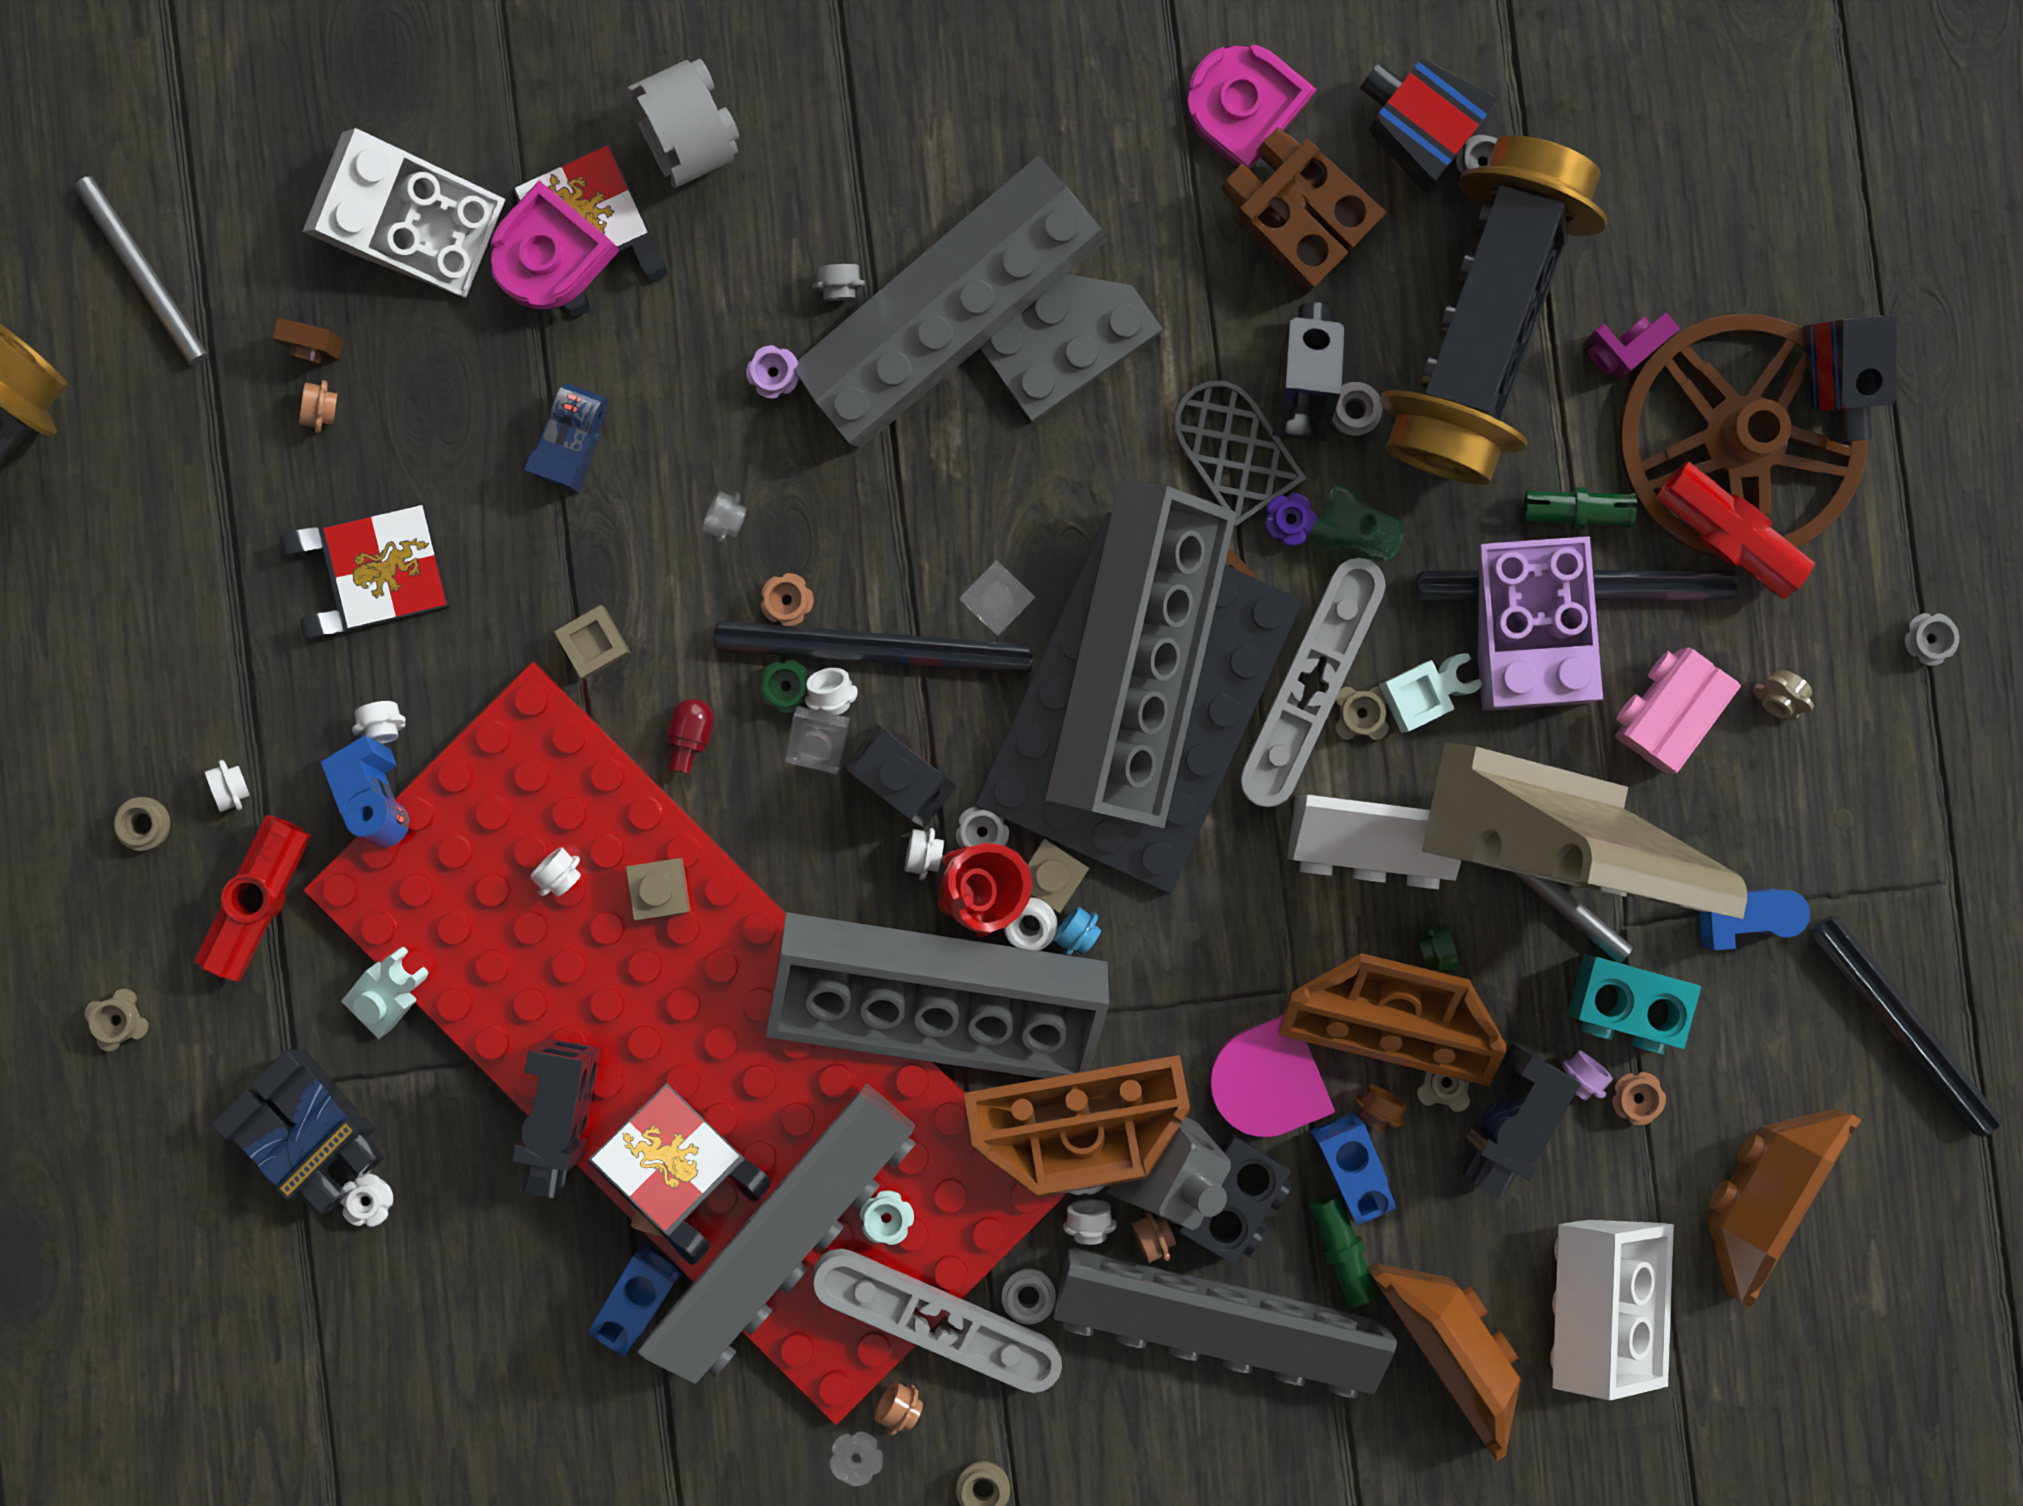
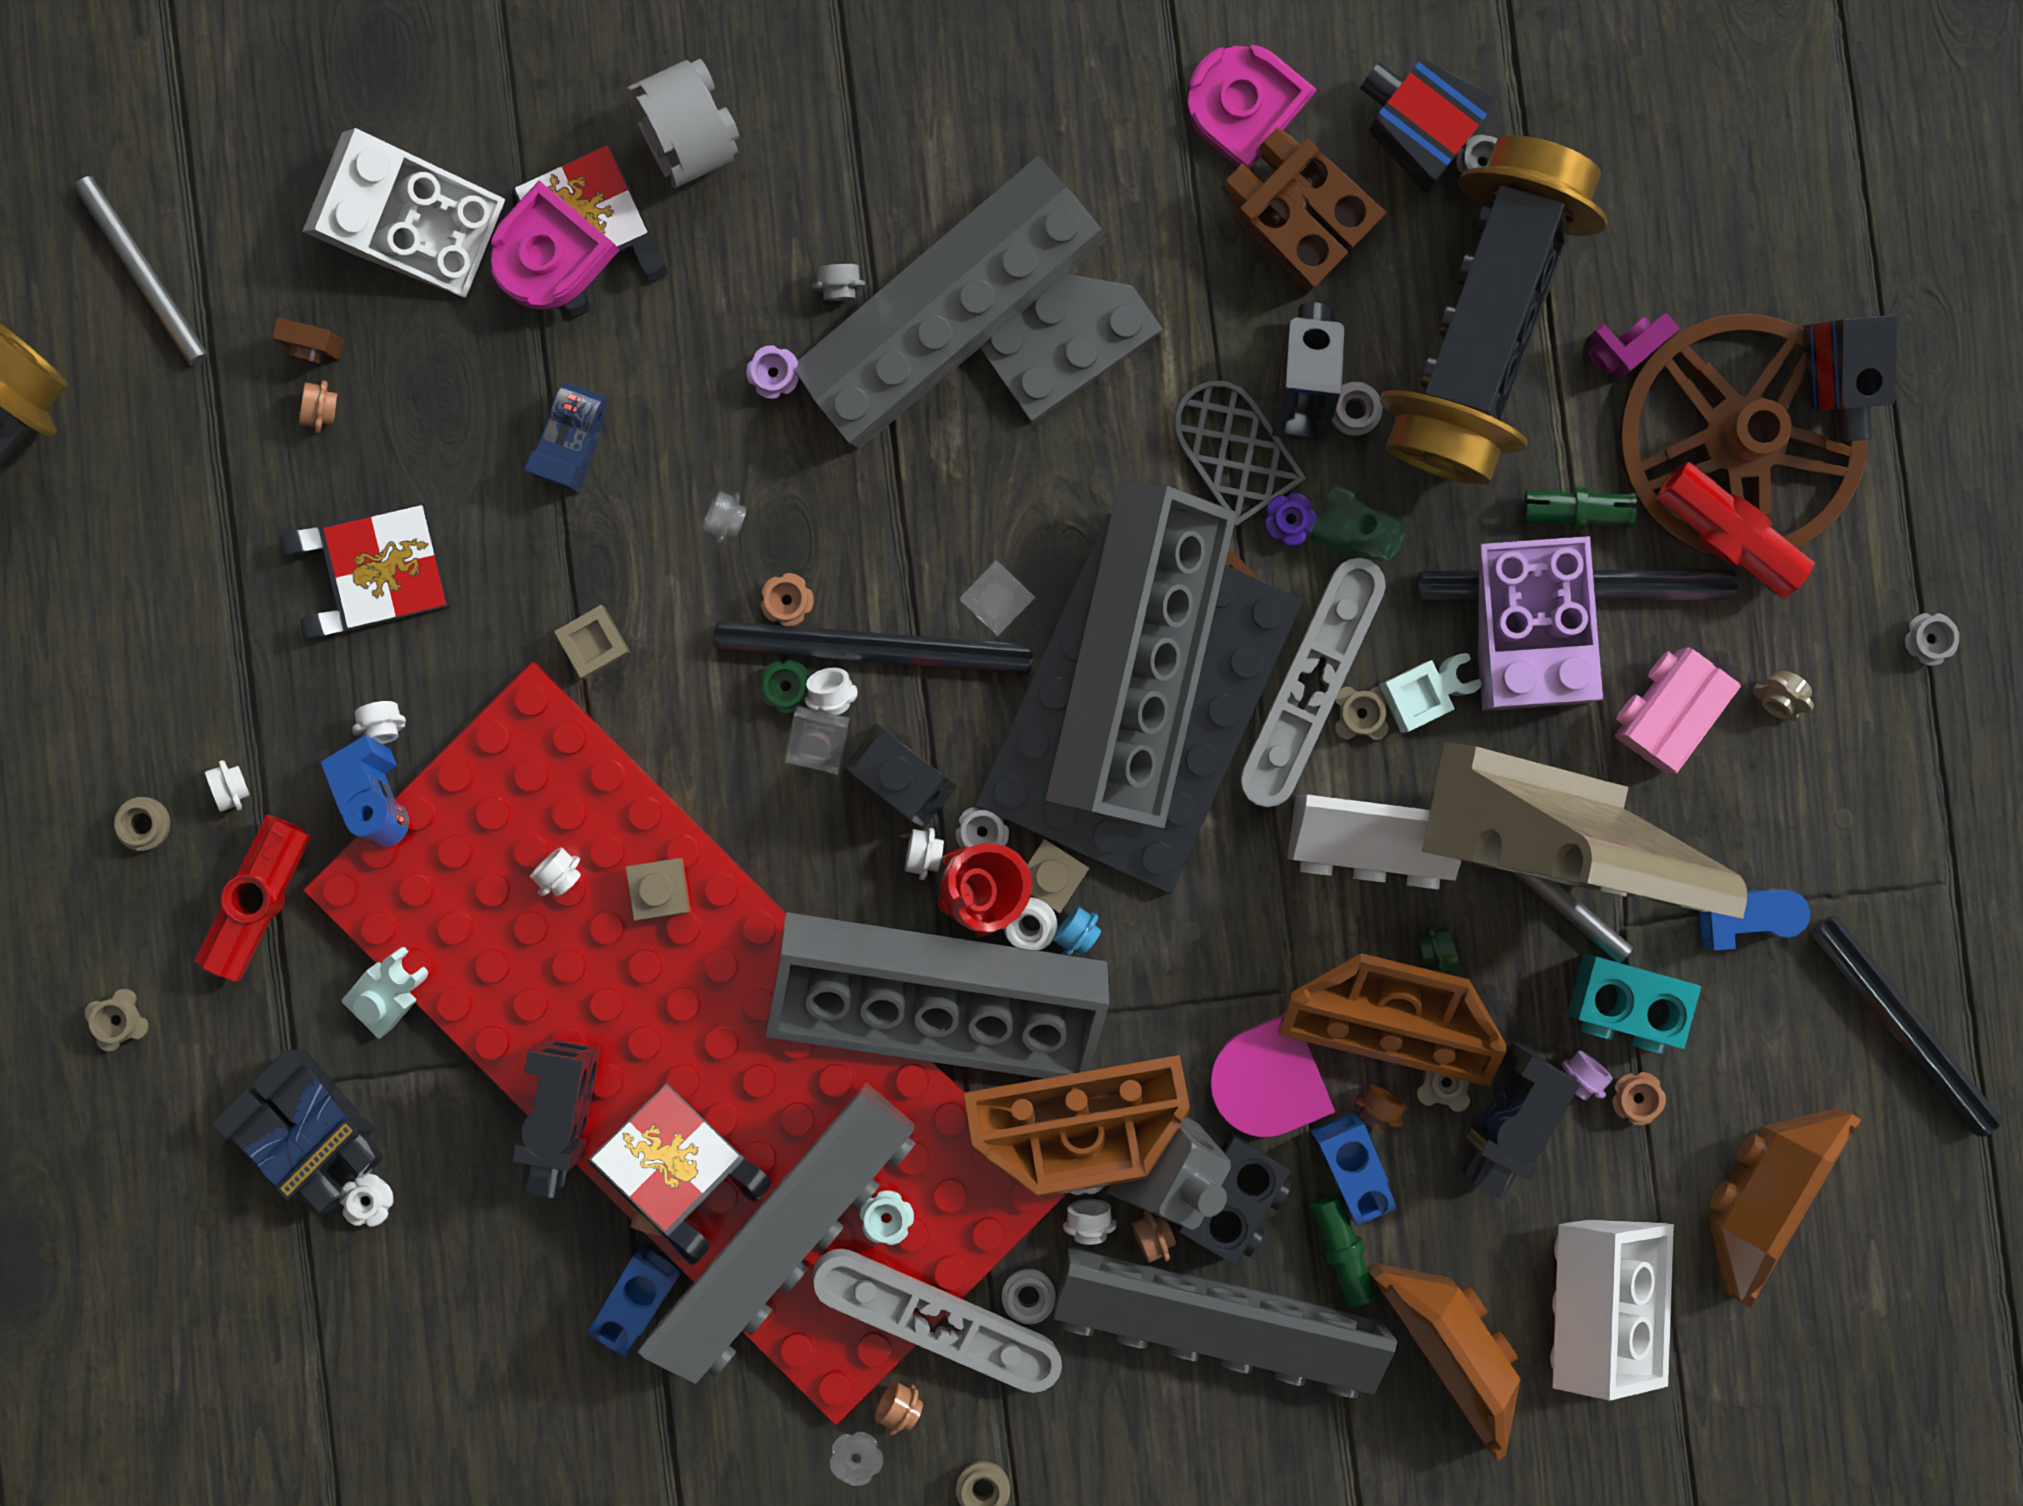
dark red cylinder [667,699,714,775] -> none

